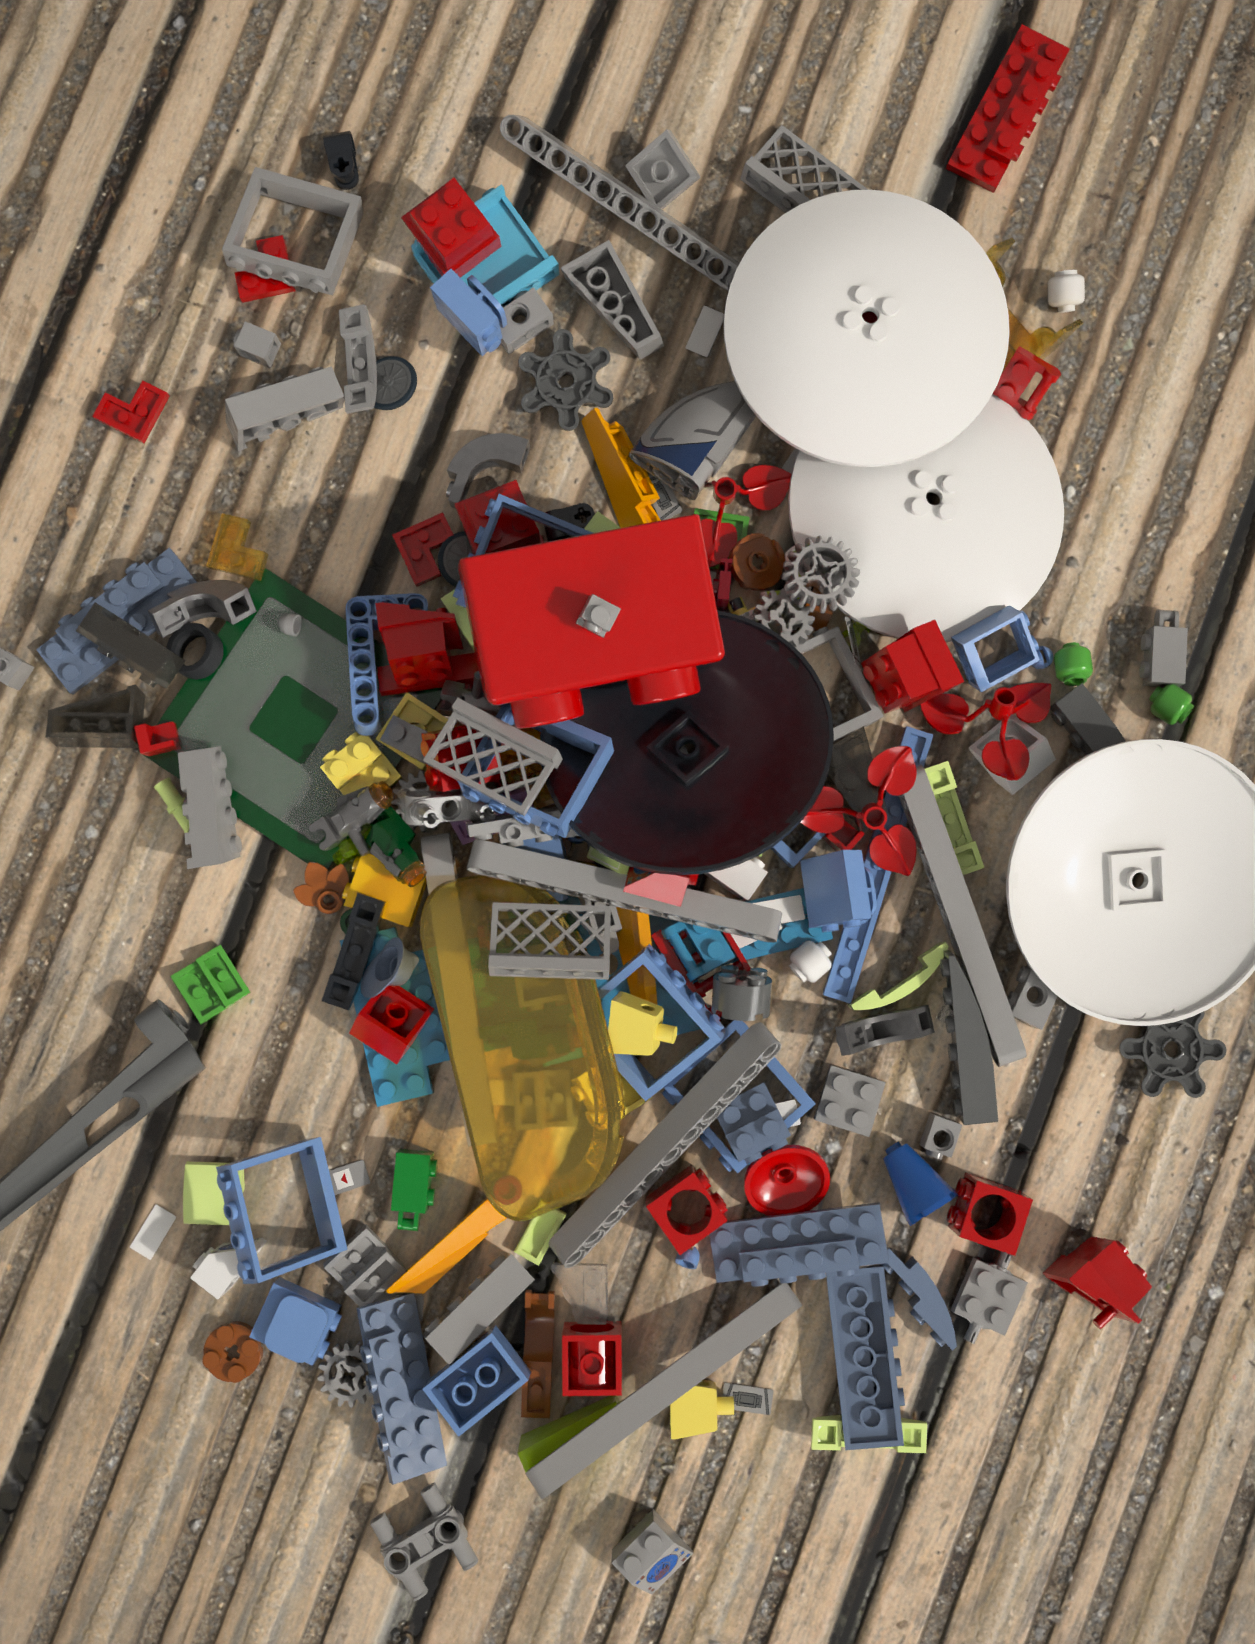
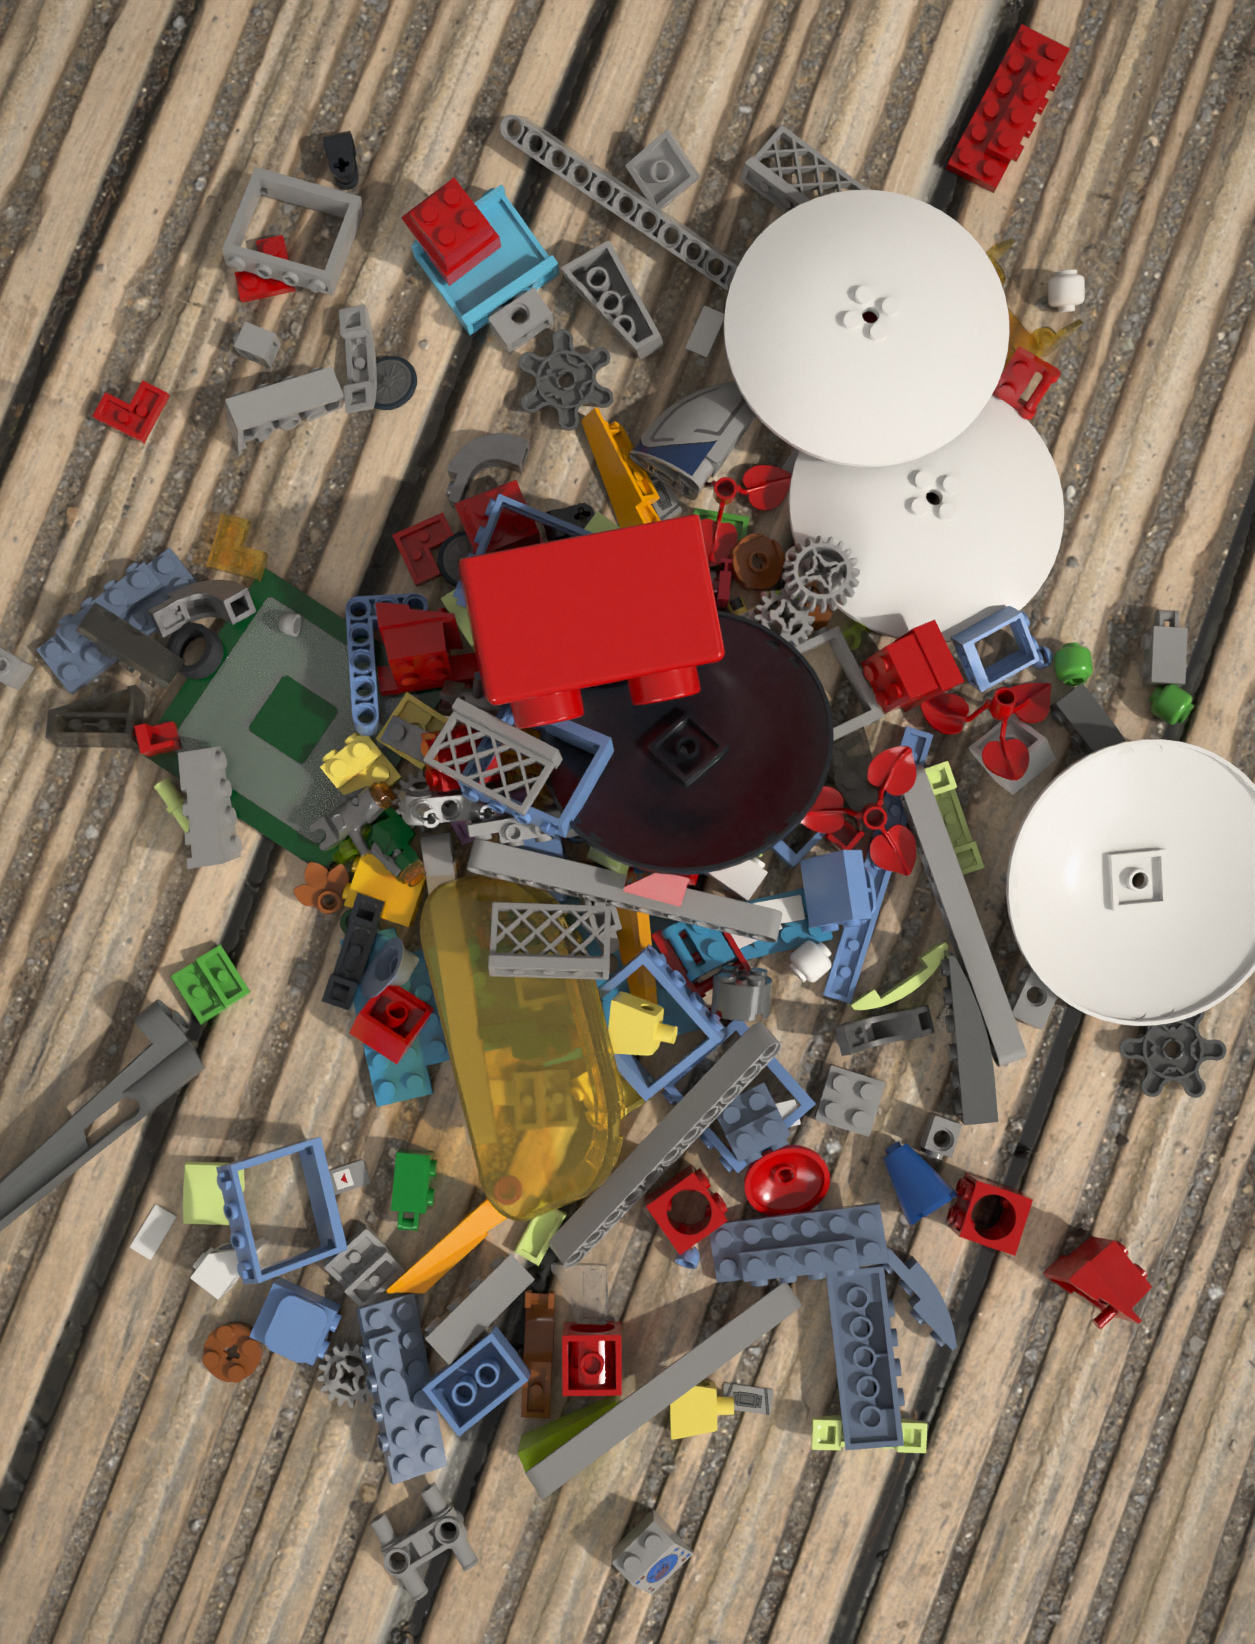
medium blue brick [430,269,507,356] -> none
light grey brick [576,594,621,638] -> none
sticker [845,616,862,666] -> none
light grey plate [951,1251,1028,1344] -> none

